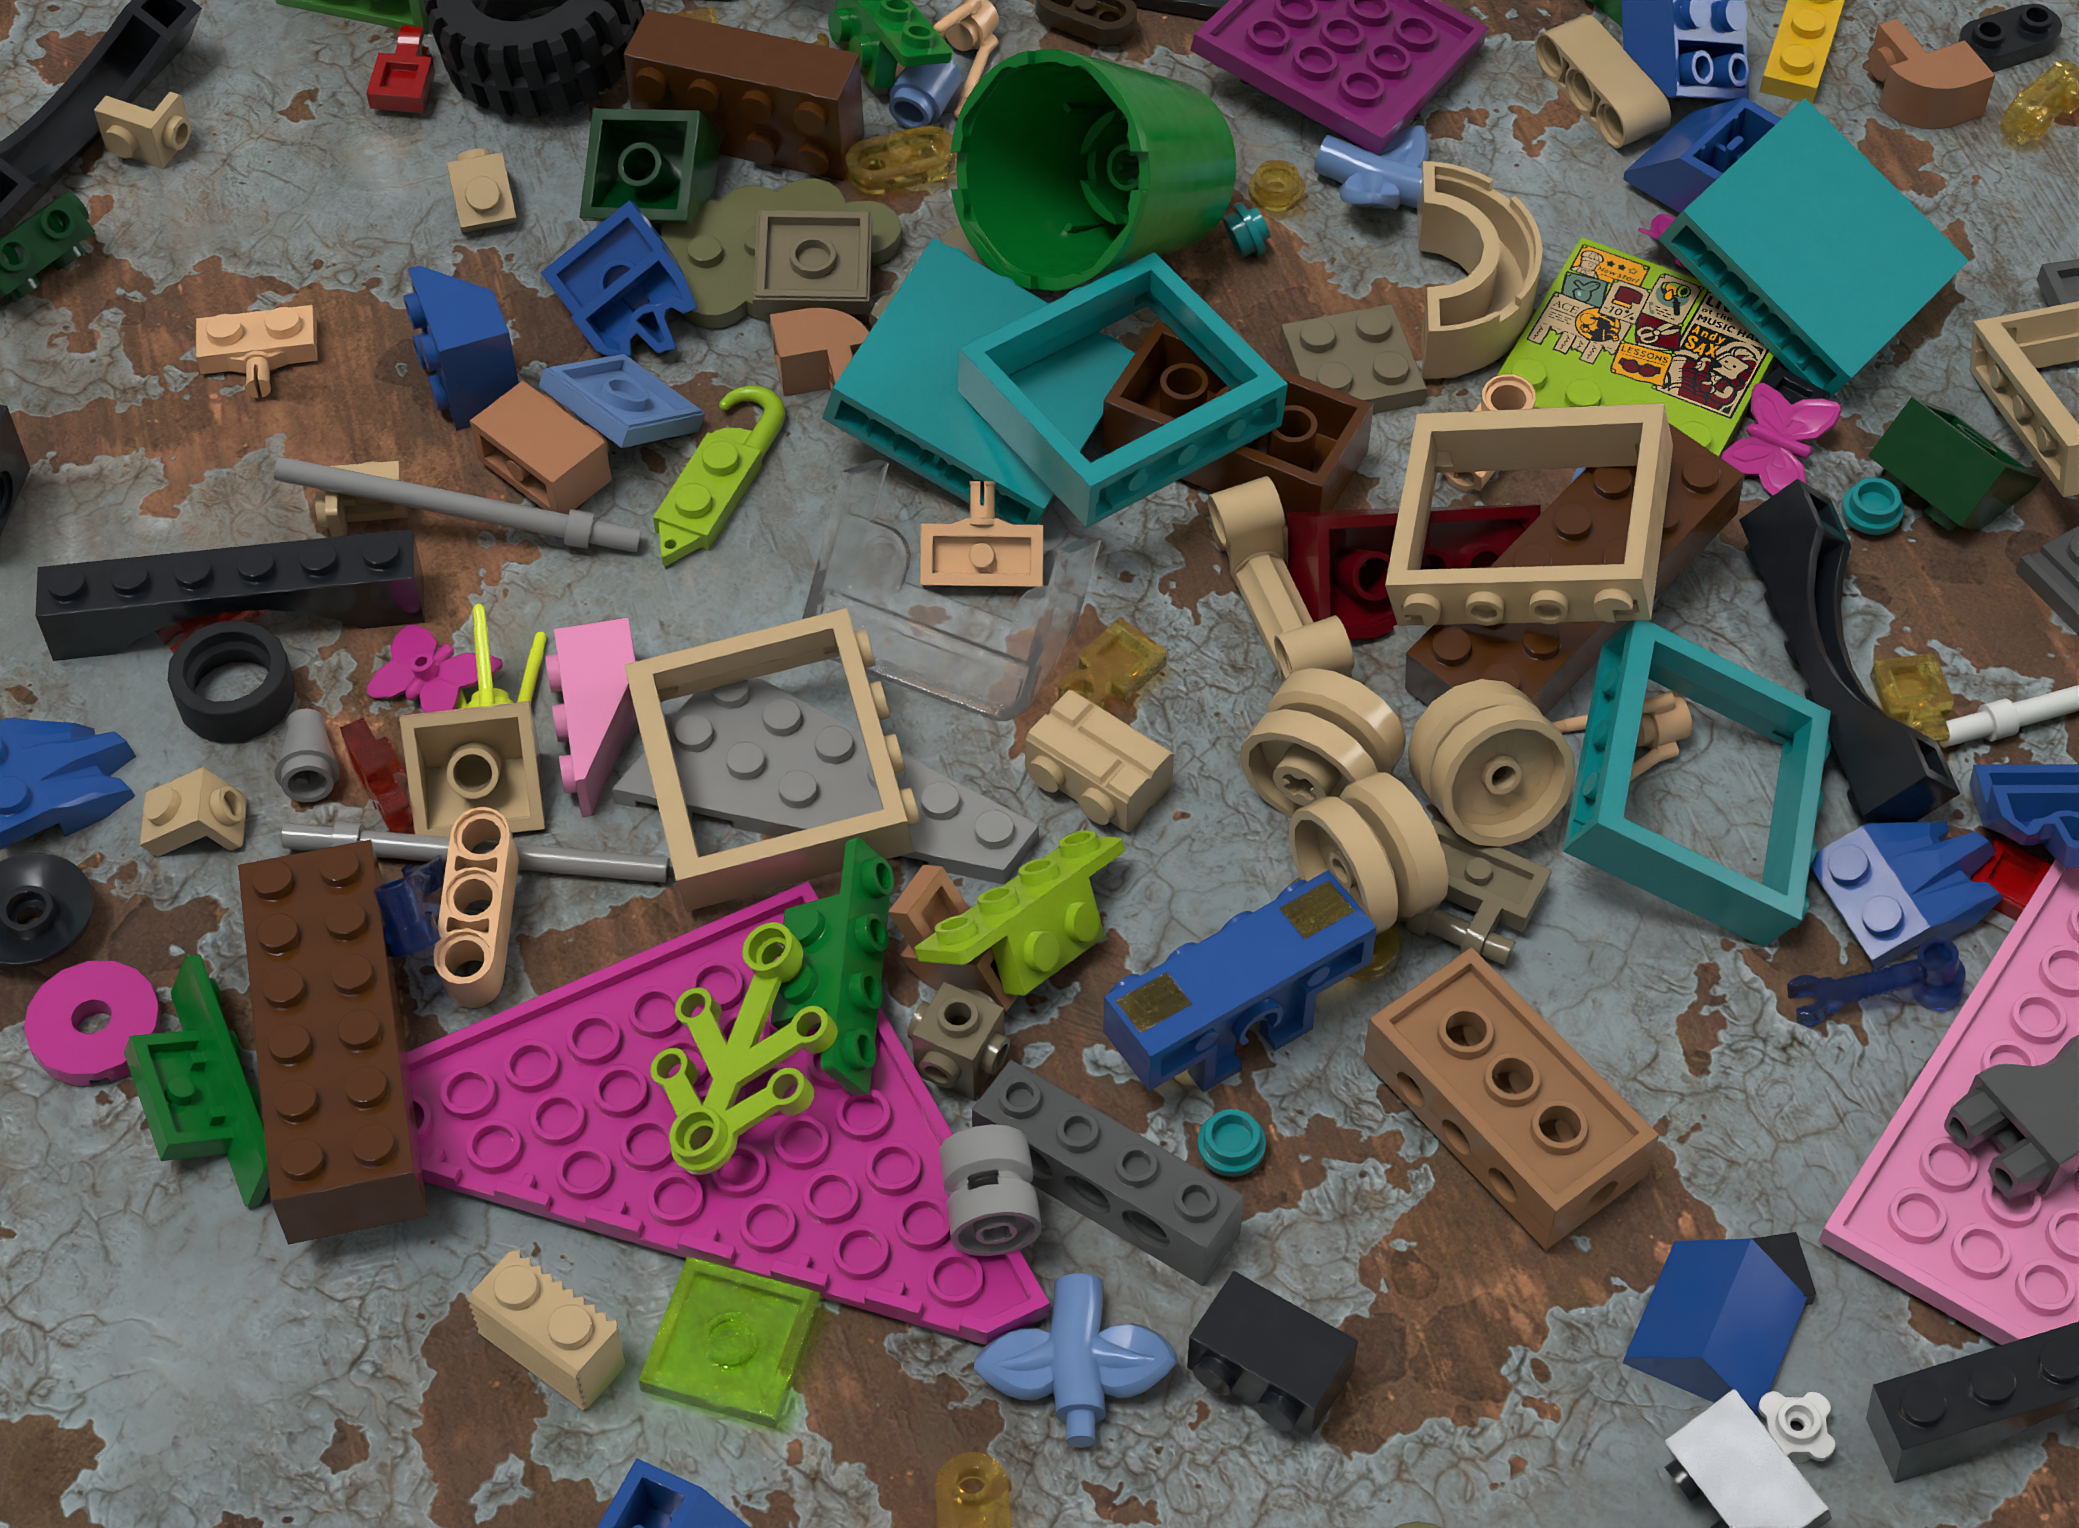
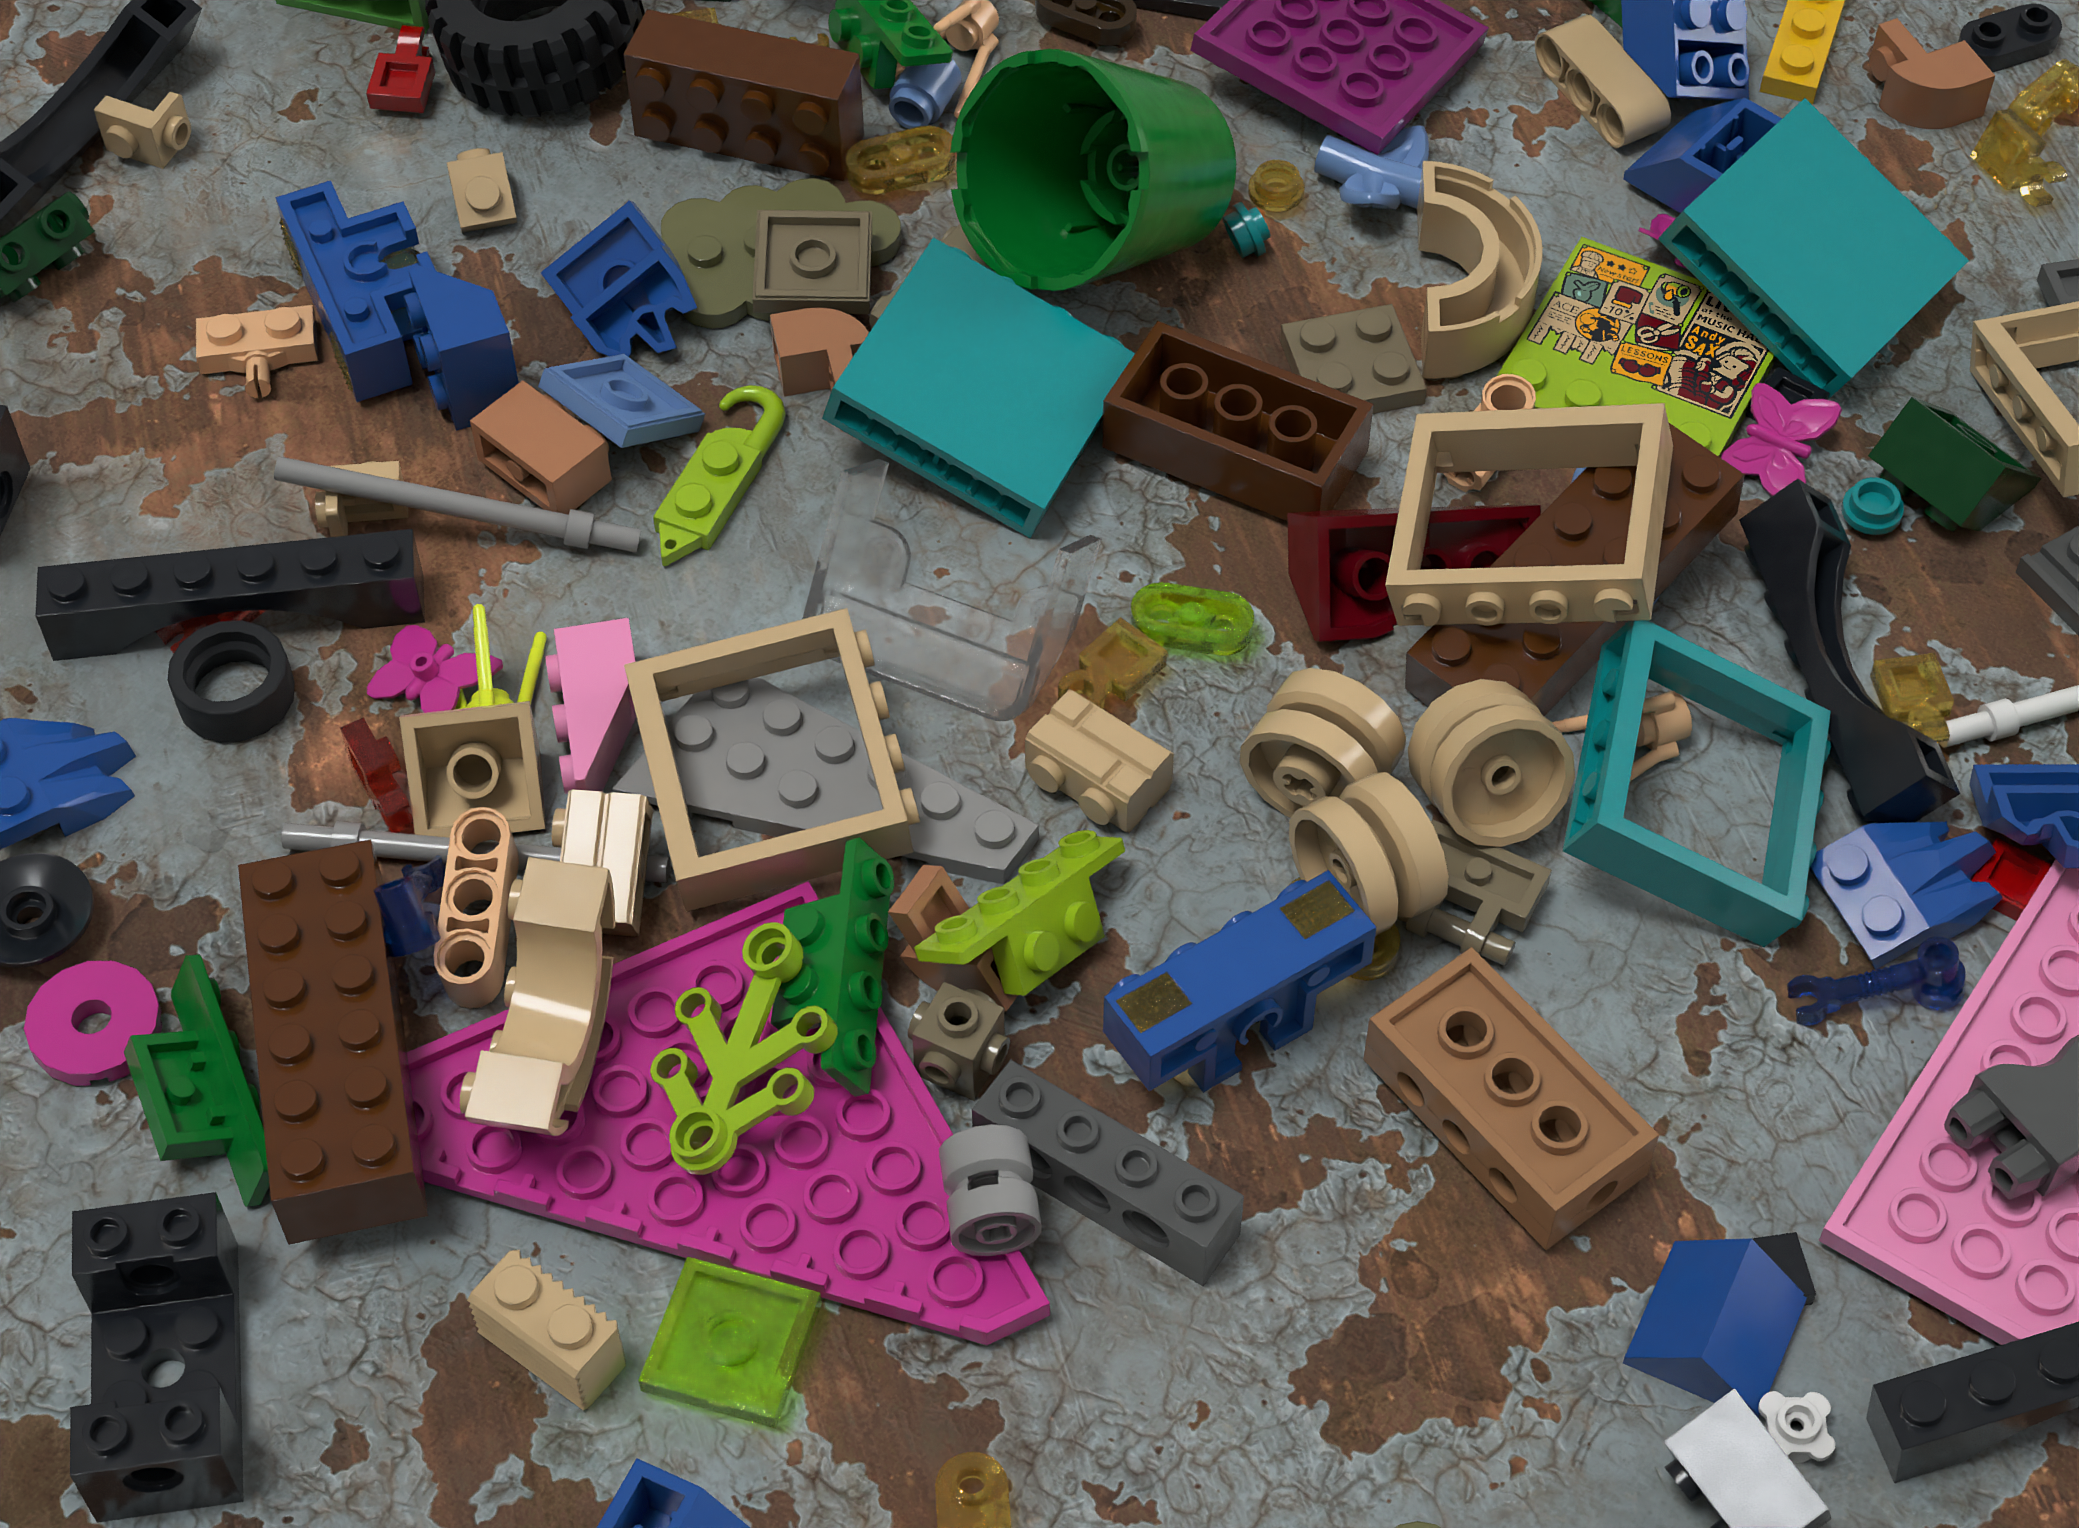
tan bracket [140,766,247,857] -> none
light grey cone [275,708,340,802] -> none
dark green slope [579,108,722,224] -> none
light nougat plate [920,481,1044,587] -> none
teal window [957,252,1288,528] -> none
medium blue plant [973,1273,1177,1448] -> none
black brick [1187,1271,1358,1439] -> none
teal plate [1197,1109,1266,1177] -> none
tan piece [1207,476,1354,682] -> none
none -> black plate [70,1192,244,1523]
none -> blue piece [275,180,436,402]
none -> tan brick [460,857,615,1136]
none -> brick [552,789,653,937]
none -> clear neon green plate [1131,582,1254,656]
none -> clear yellow plate [1970,109,2068,207]

